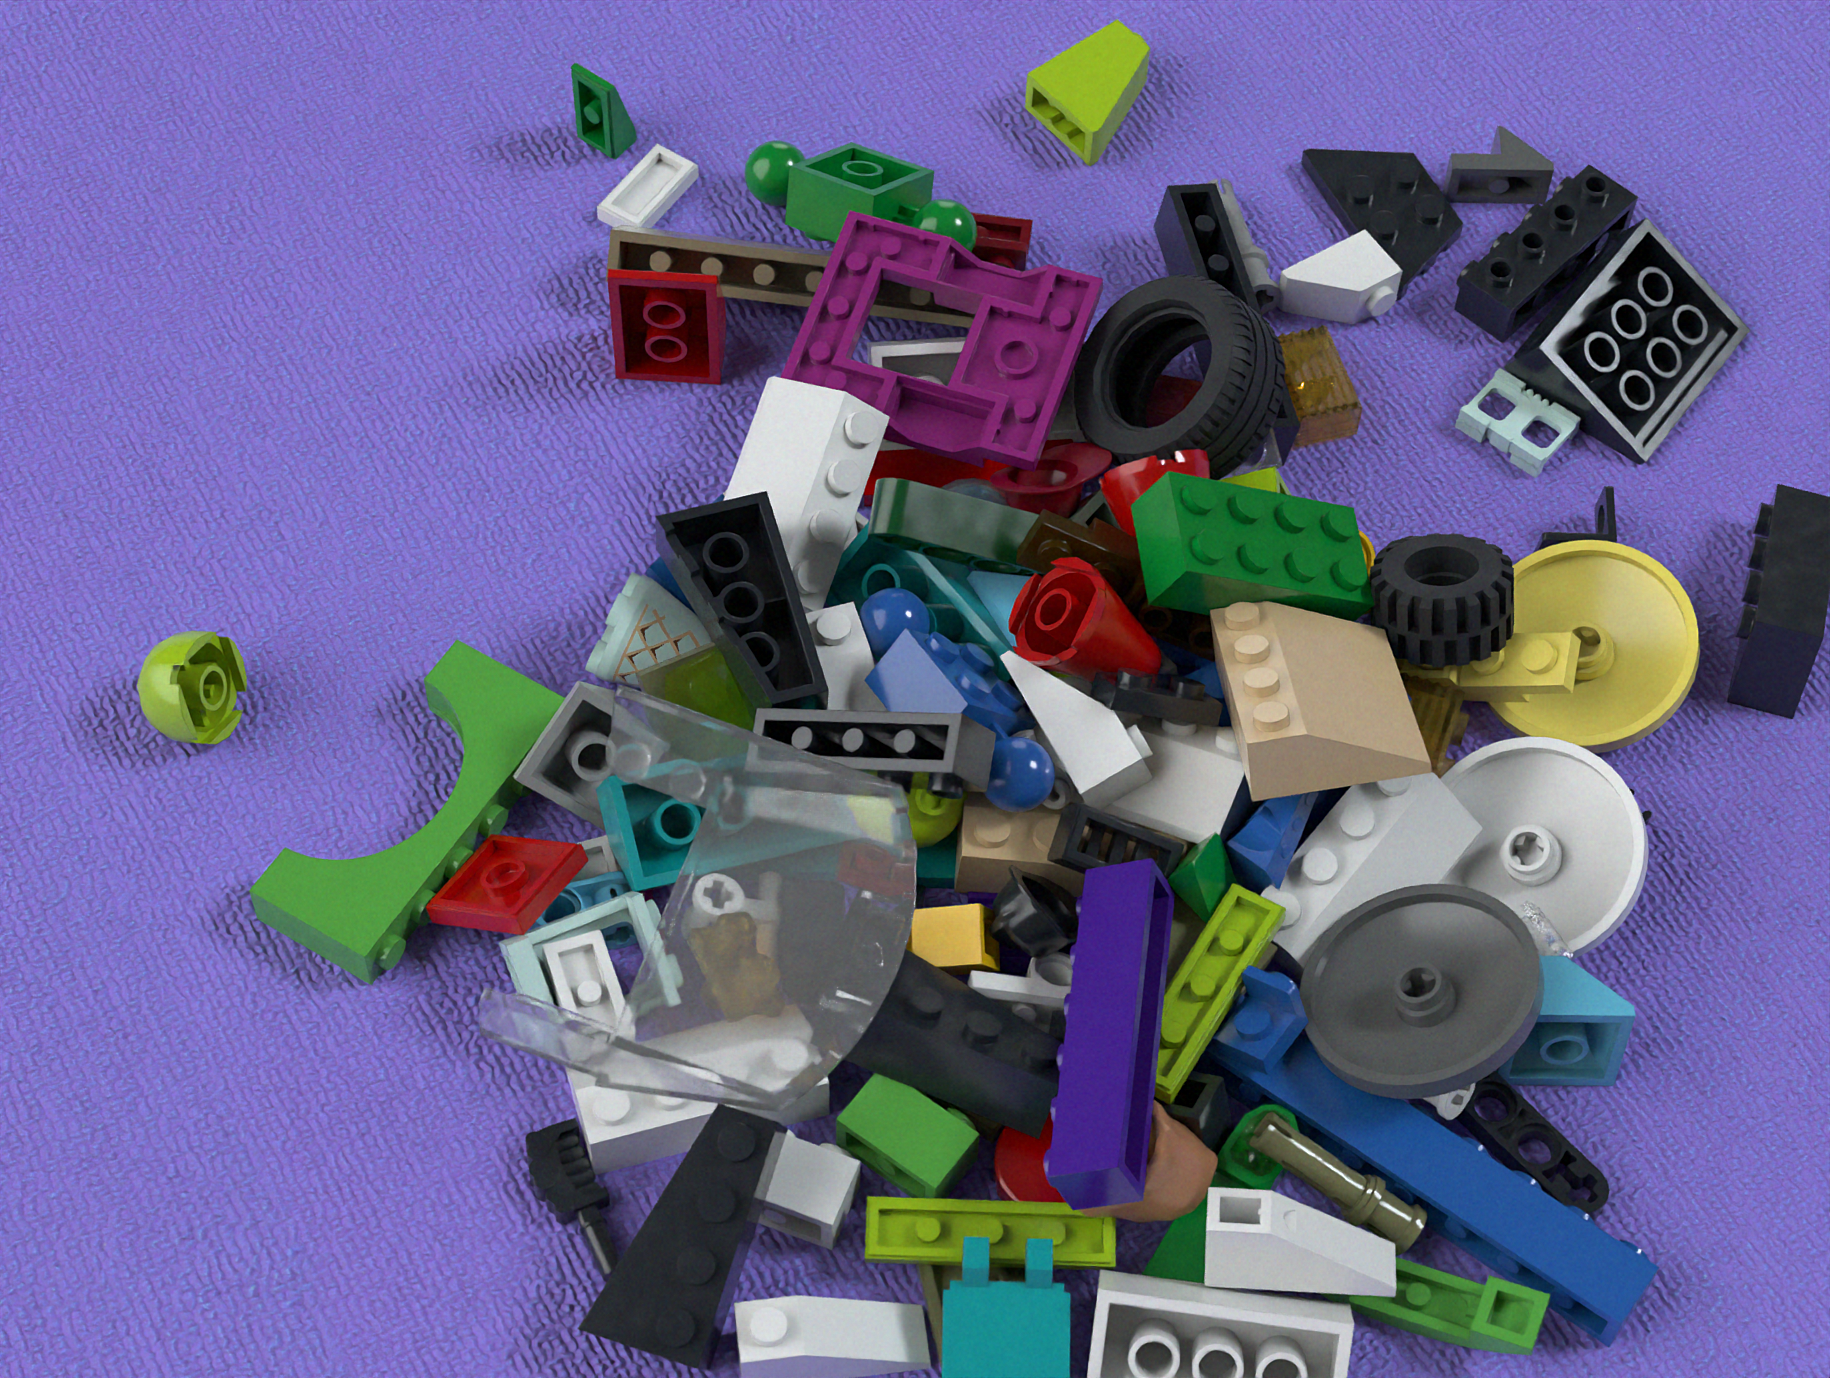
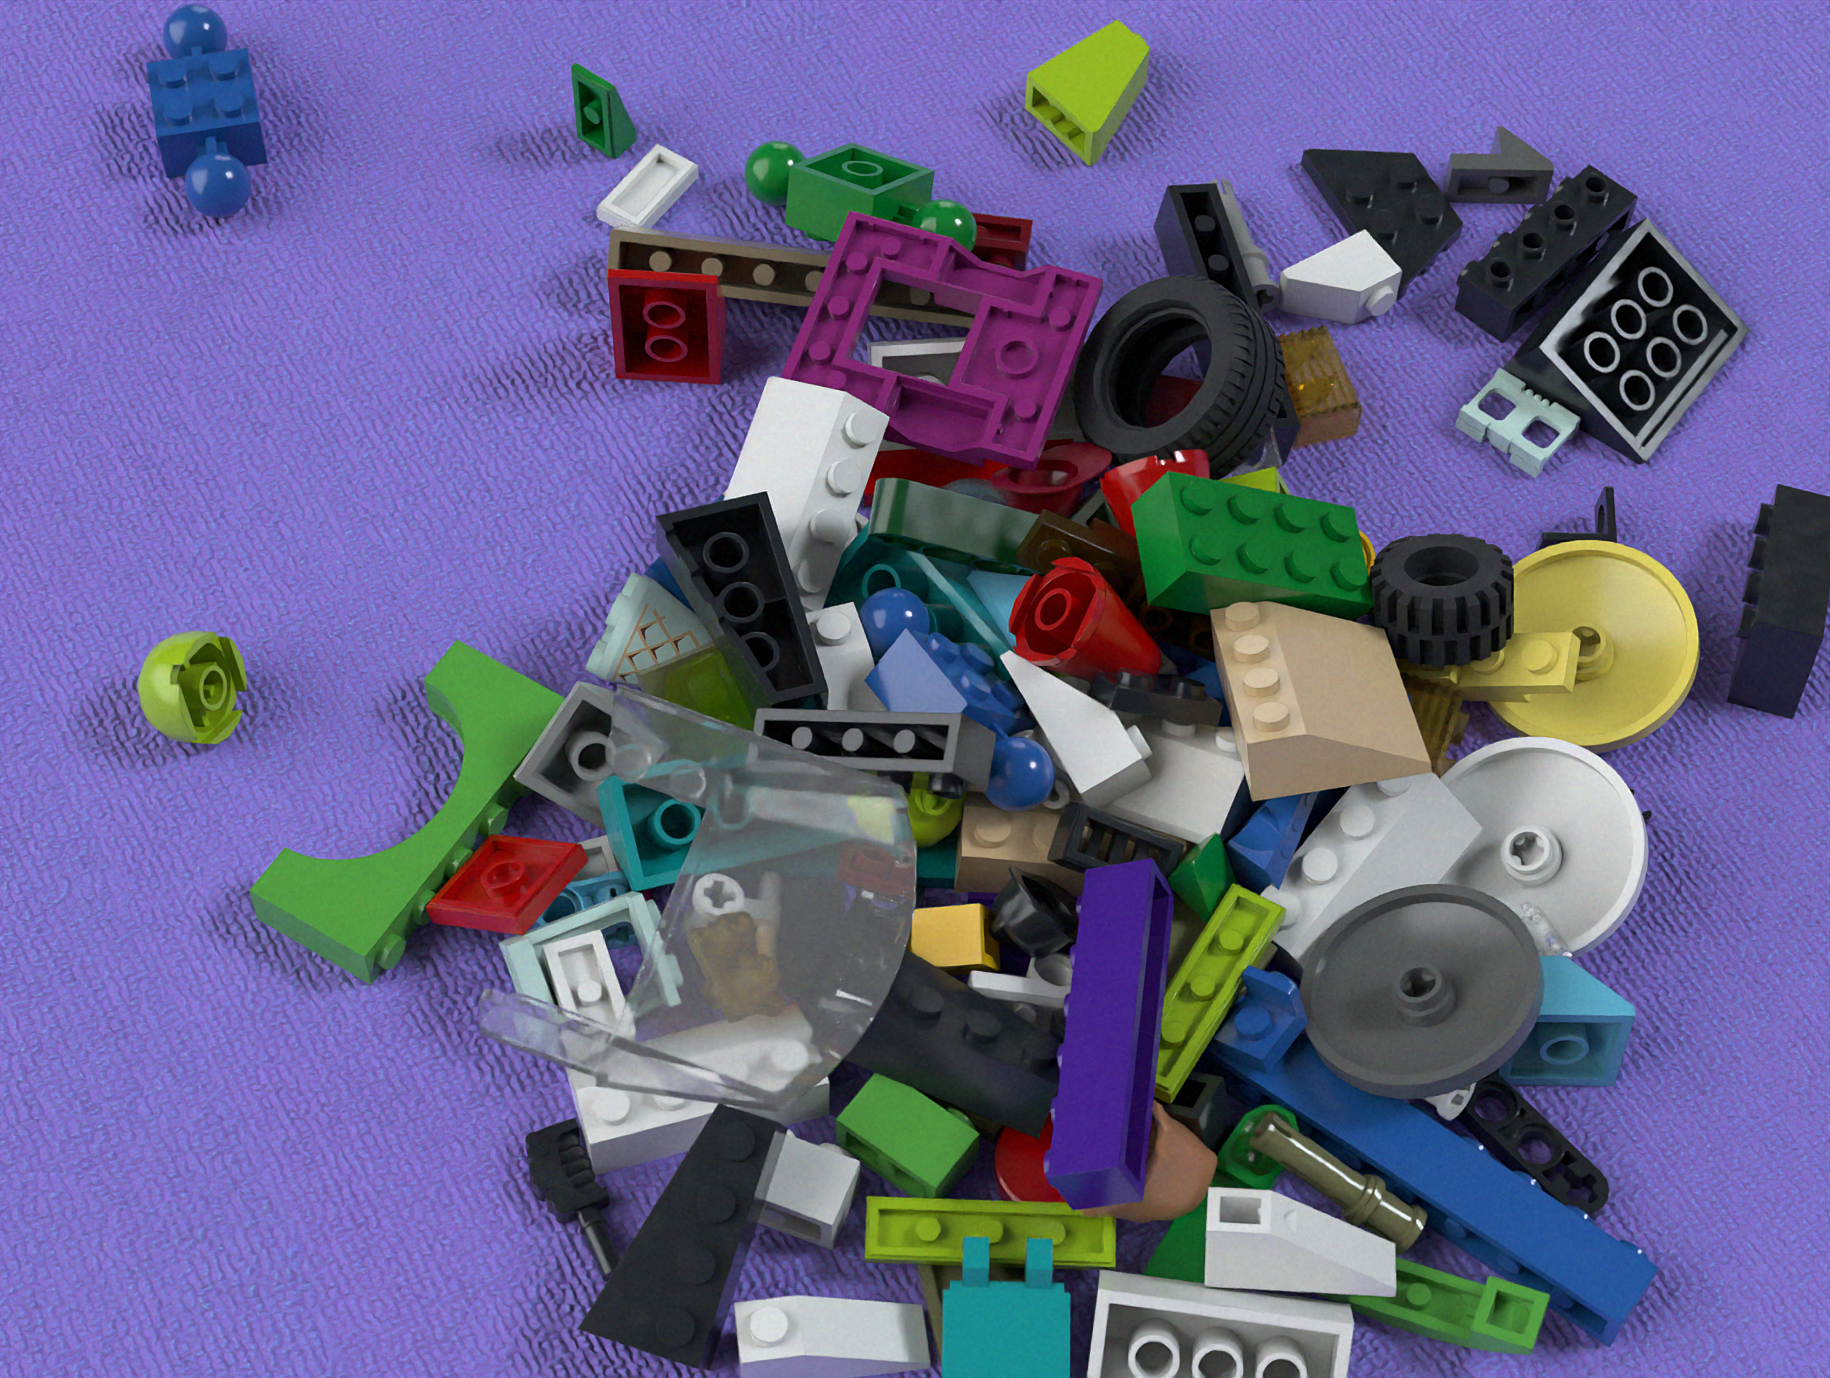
none -> blue brick [146,4,268,218]

